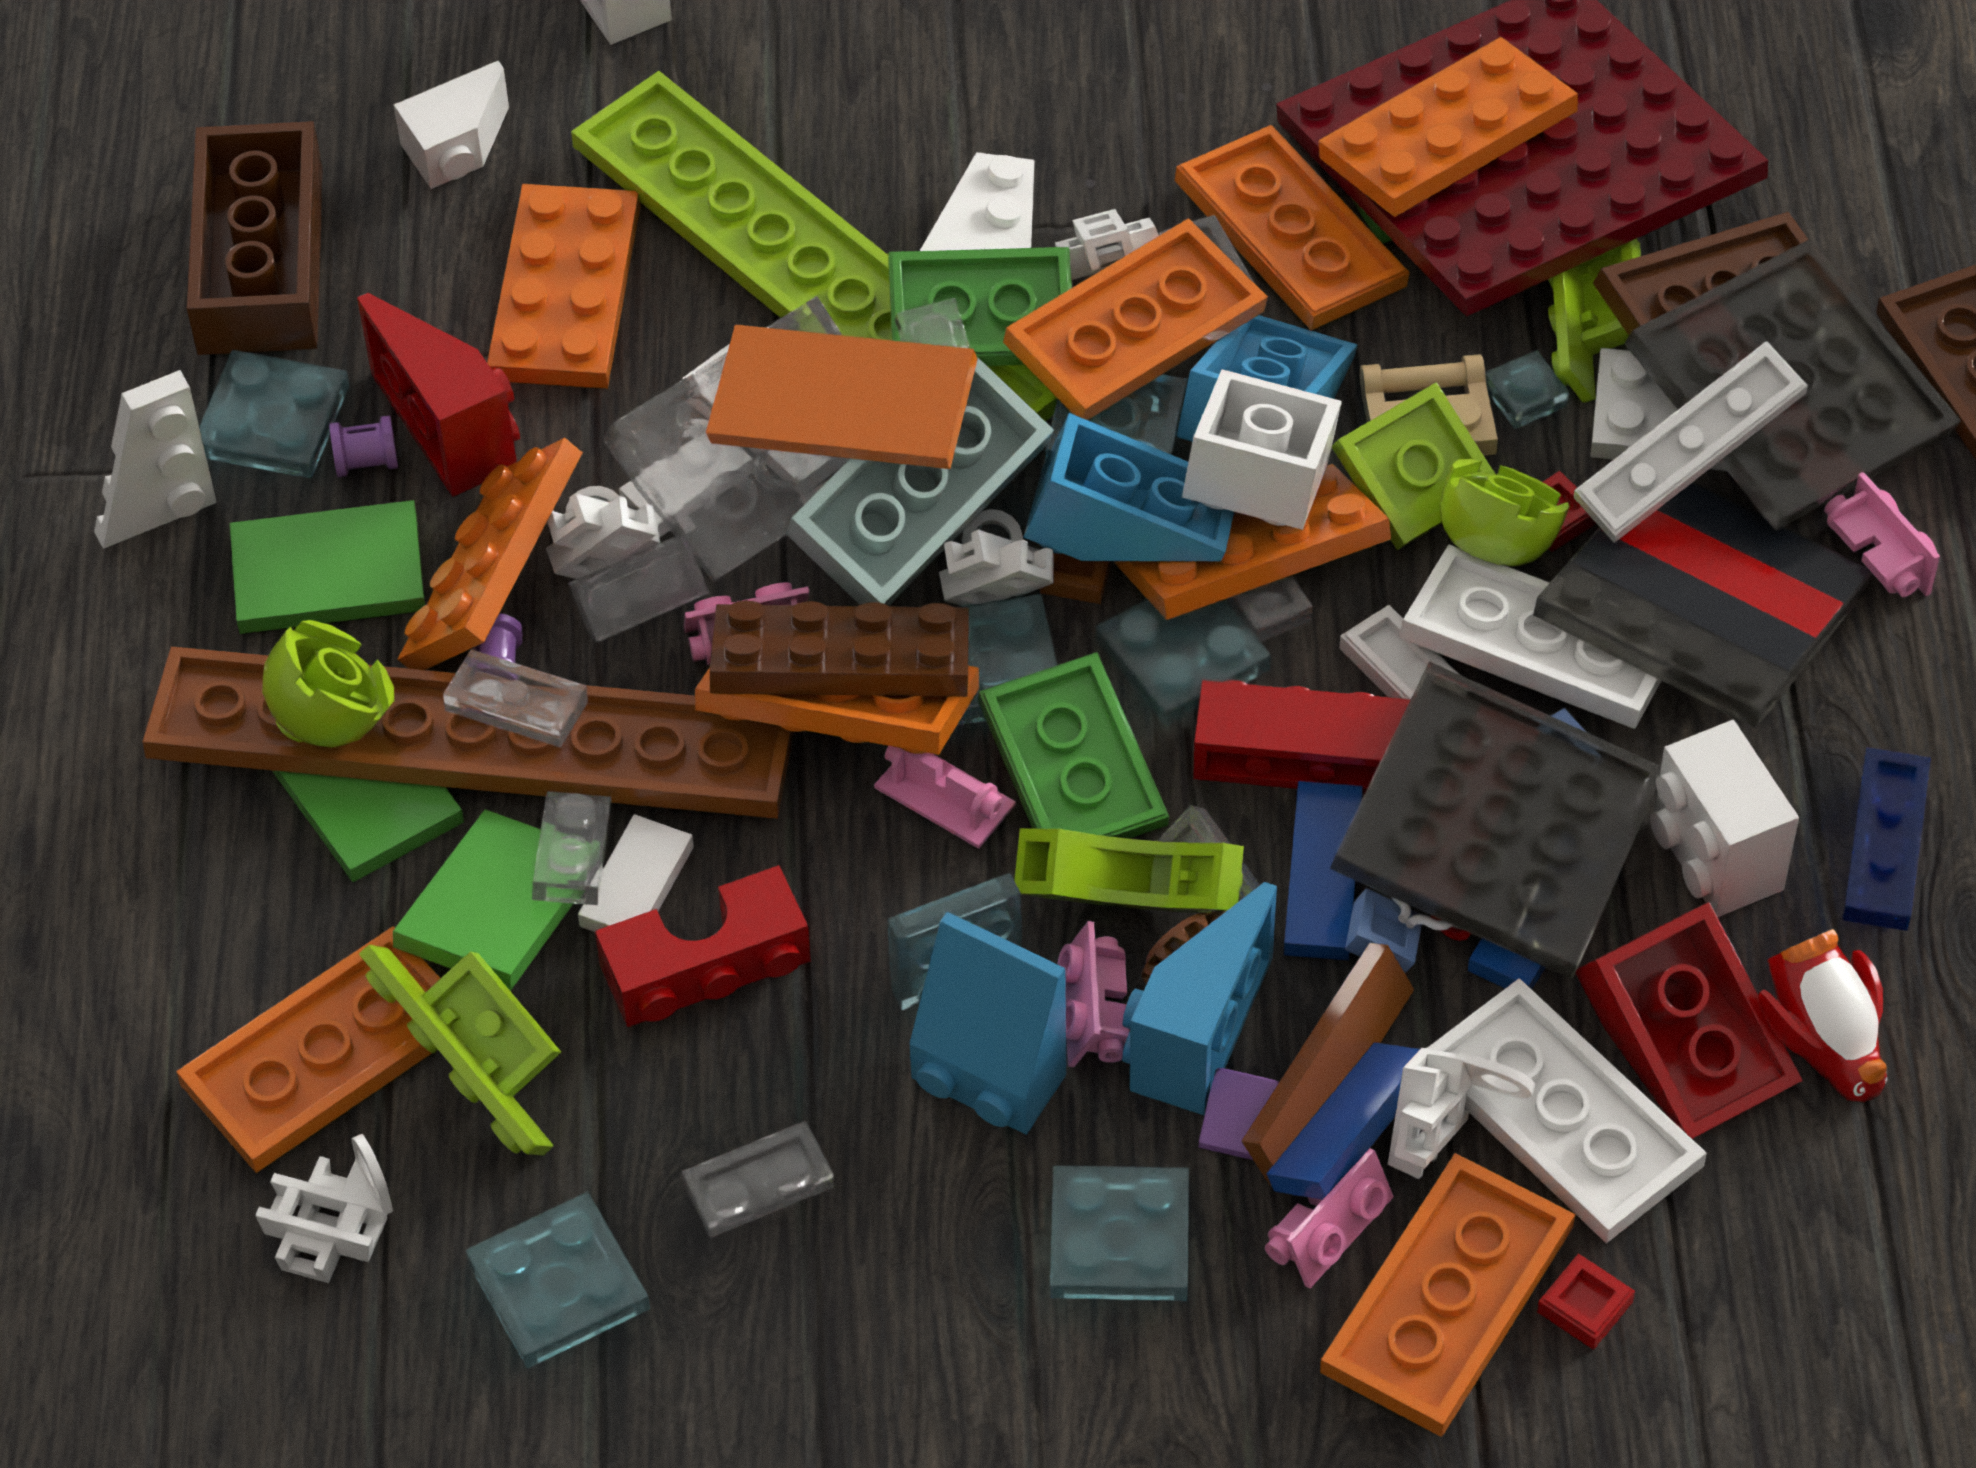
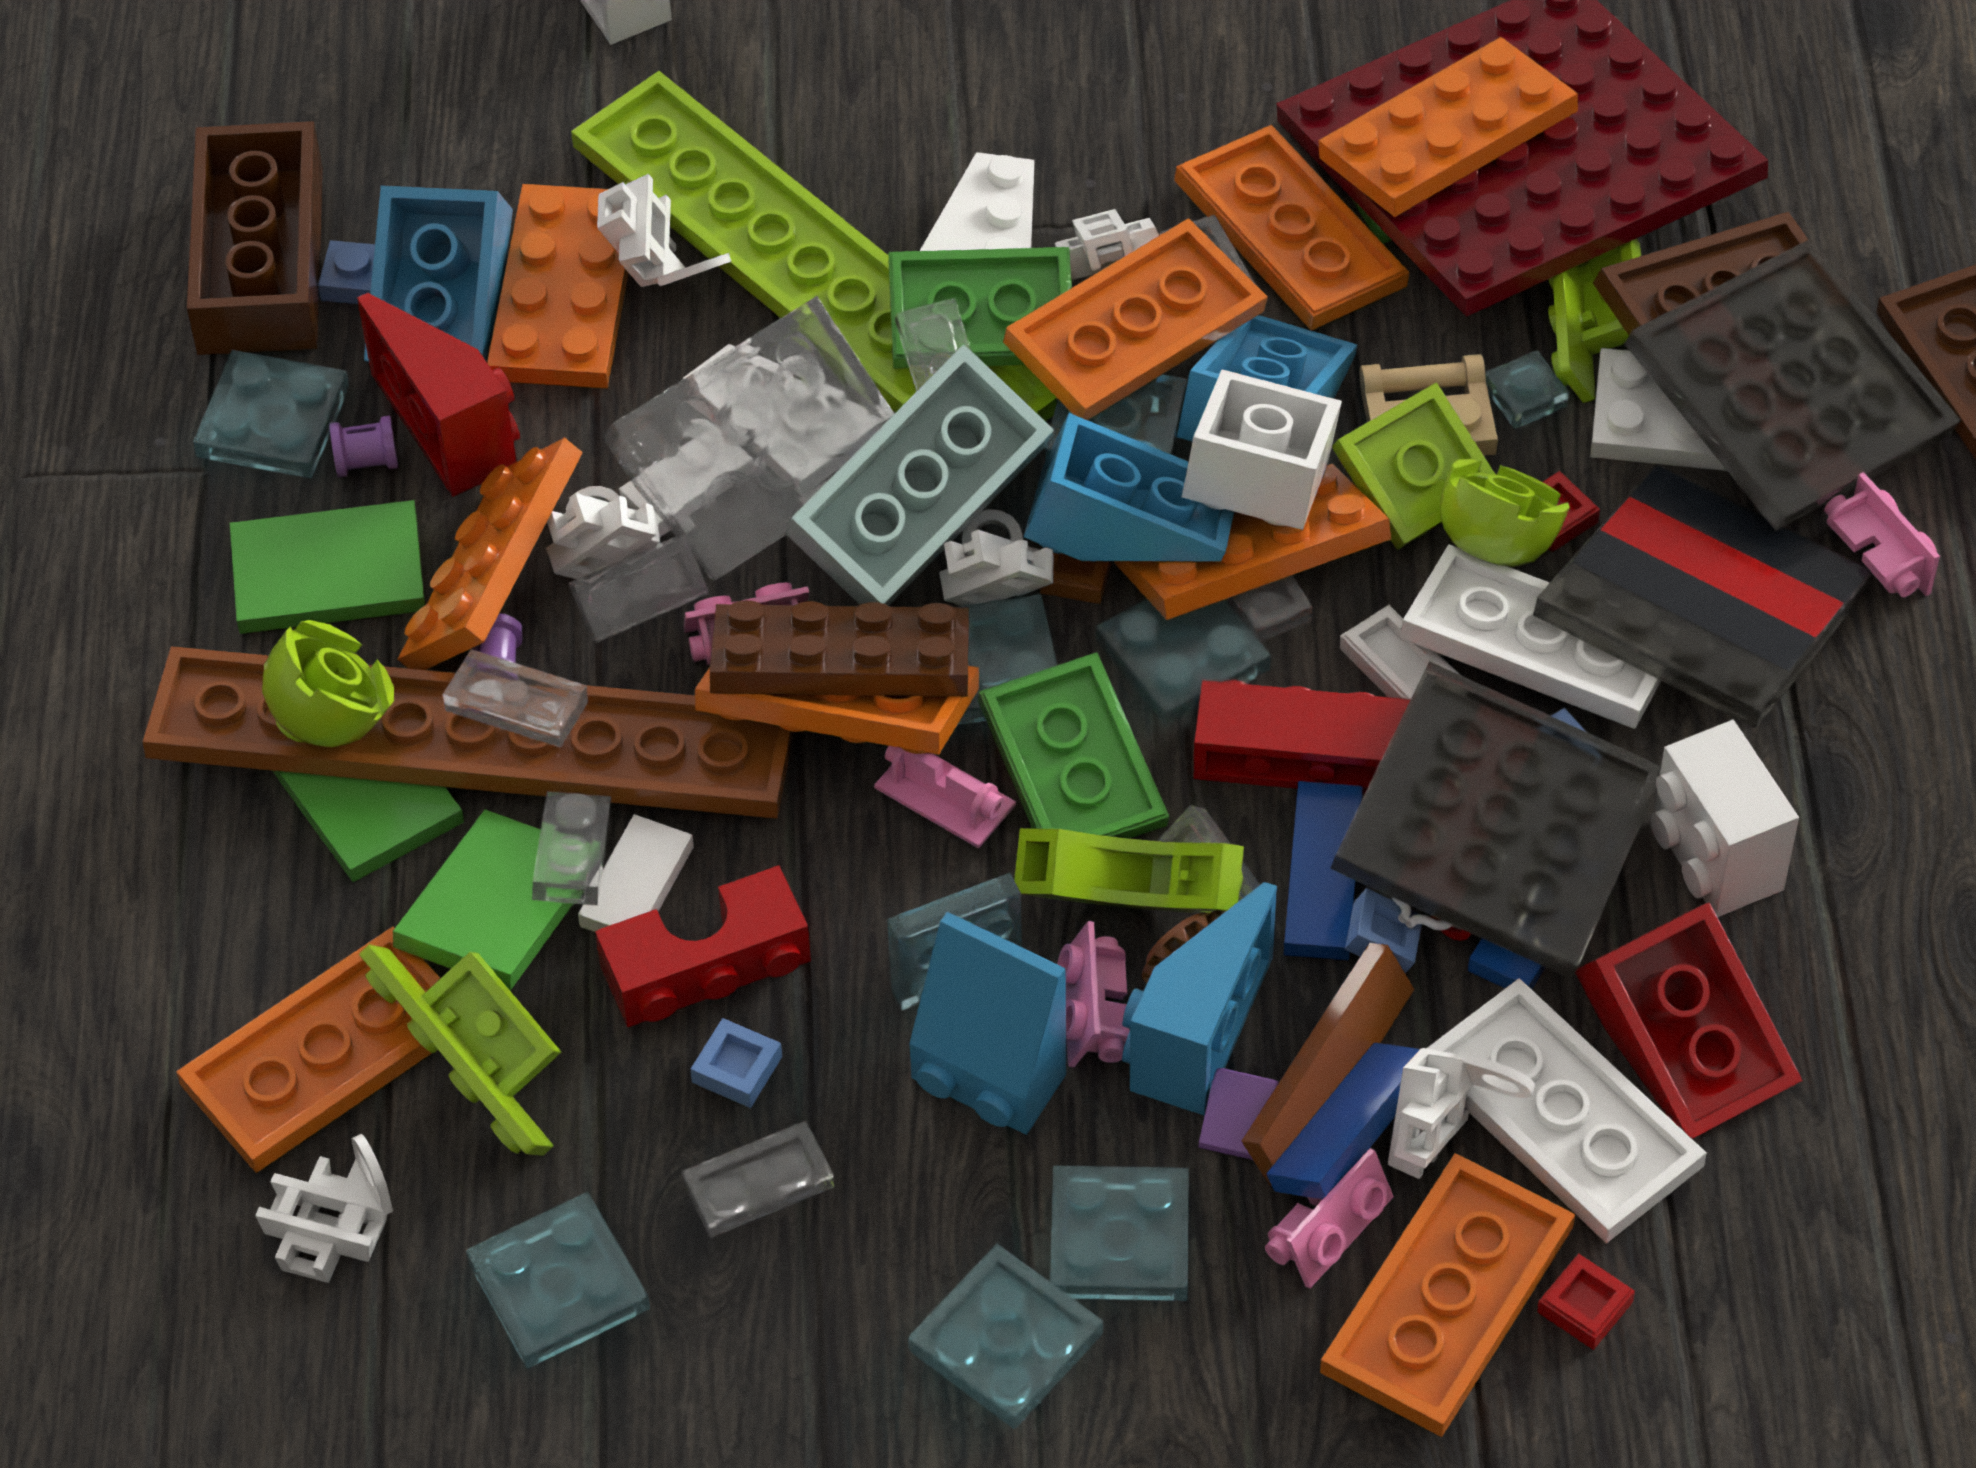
white wing [94,370,217,549] -> none
white slope [394,61,509,189] -> none
orange tile [706,325,978,469] -> none
white tile [1574,341,1808,543] -> none
animal [1758,929,1887,1102] -> none
clear blue plate [1842,747,1931,931] -> none
none -> medium blue plate [318,240,375,304]
none -> dark azure slope [364,186,513,363]
none -> white piece [597,174,731,287]
none -> medium blue plate [691,1018,782,1108]
none -> clear light blue plate [908,1244,1103,1429]

